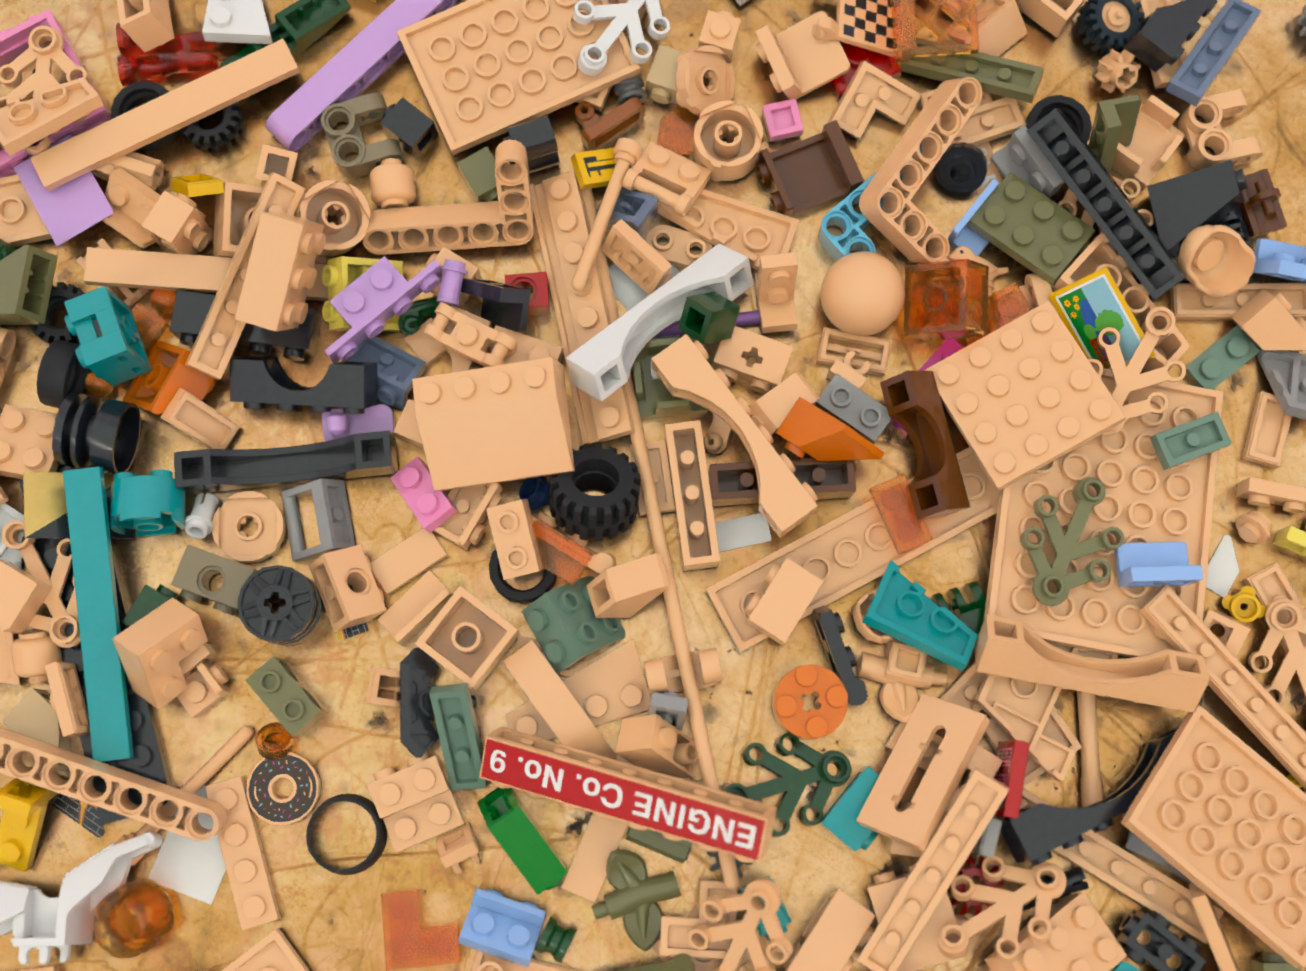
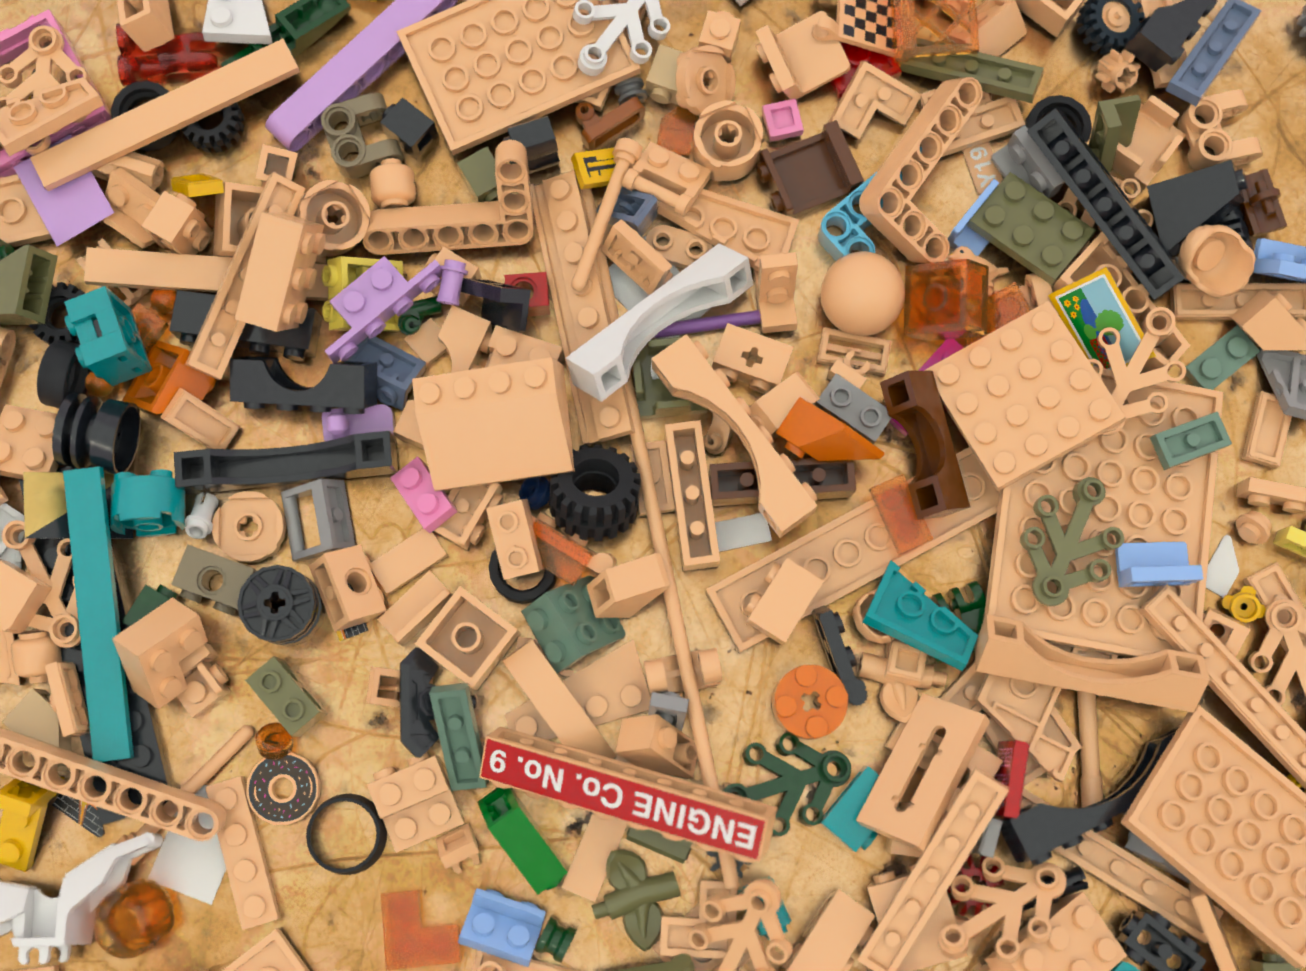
light nougat plate [422,302,518,367] -> none
dark green brick [678,291,740,345] -> none
black plate [936,142,987,195] -> none

